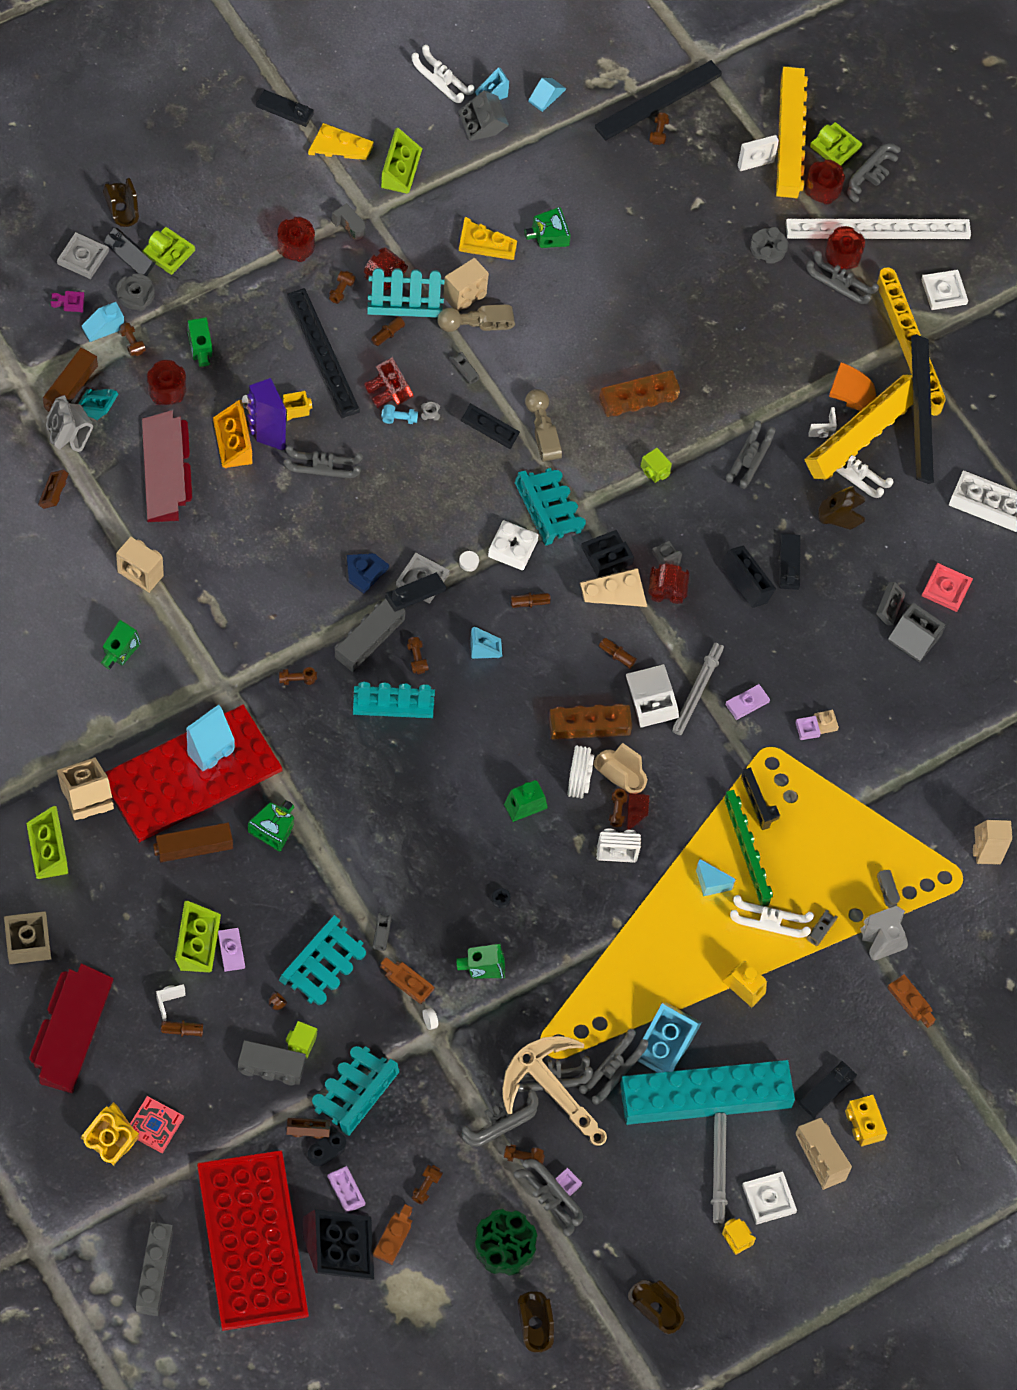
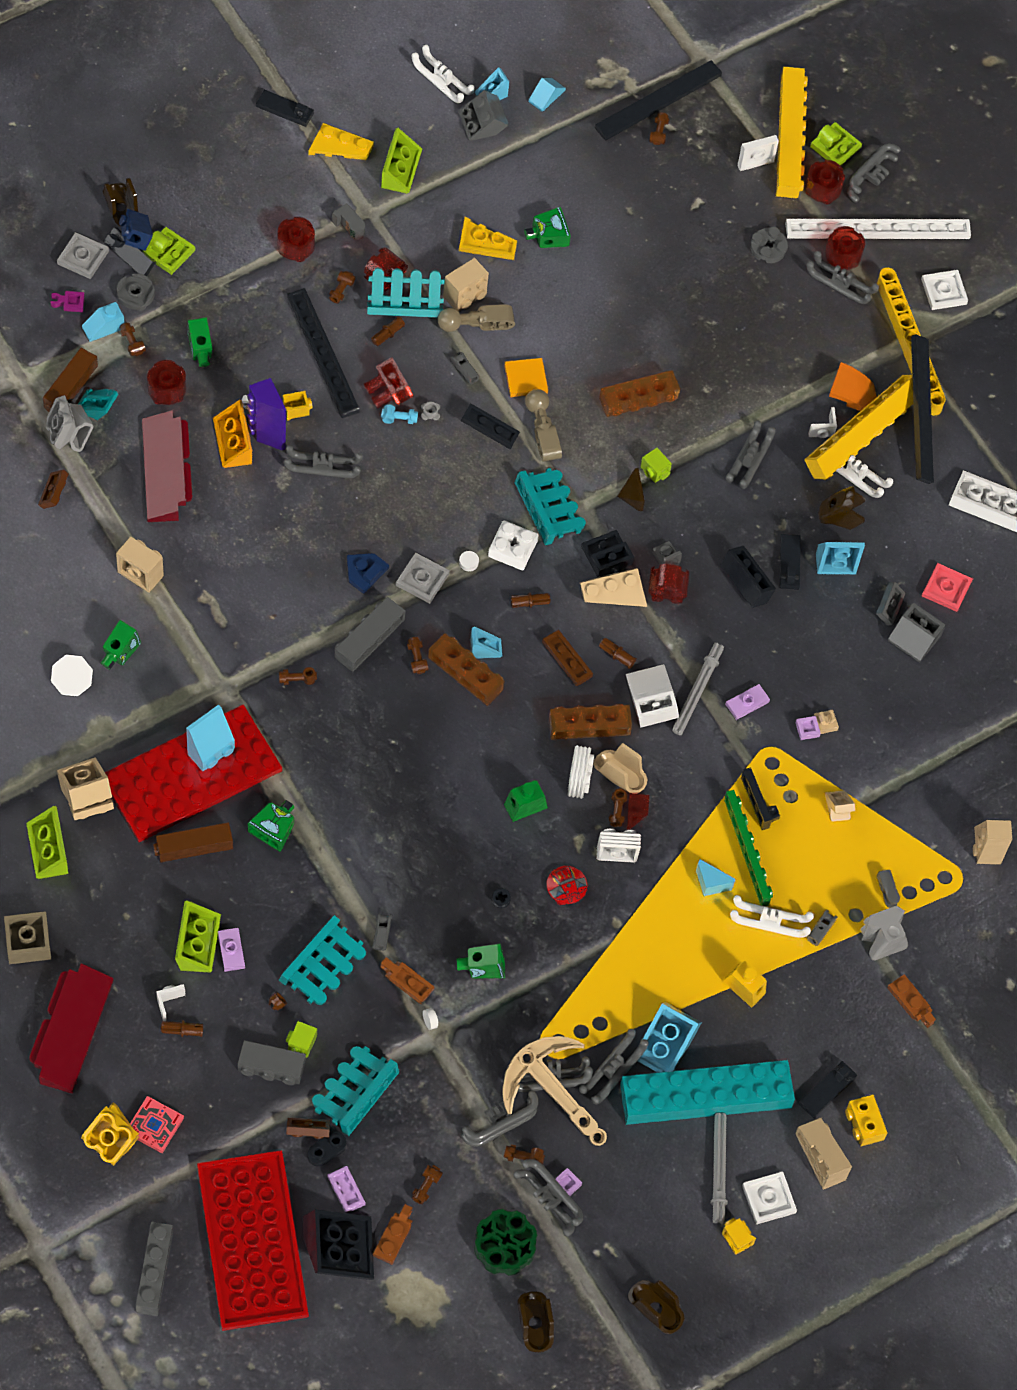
teal fence [353,682,435,718] -> none
black hinge [385,572,446,612] -> none
none -> white piece [51,655,93,696]
none -> dark blue brick [119,209,153,251]
none -> clear orange brick [428,633,504,706]
none -> light orange tile [504,358,548,397]
none -> reddish brown plate [542,629,593,687]
none -> red dish [547,866,587,905]
none -> dark brown slope [617,468,645,511]
none -> medium azure slope [816,542,865,574]
none -> tan slope [825,790,855,822]

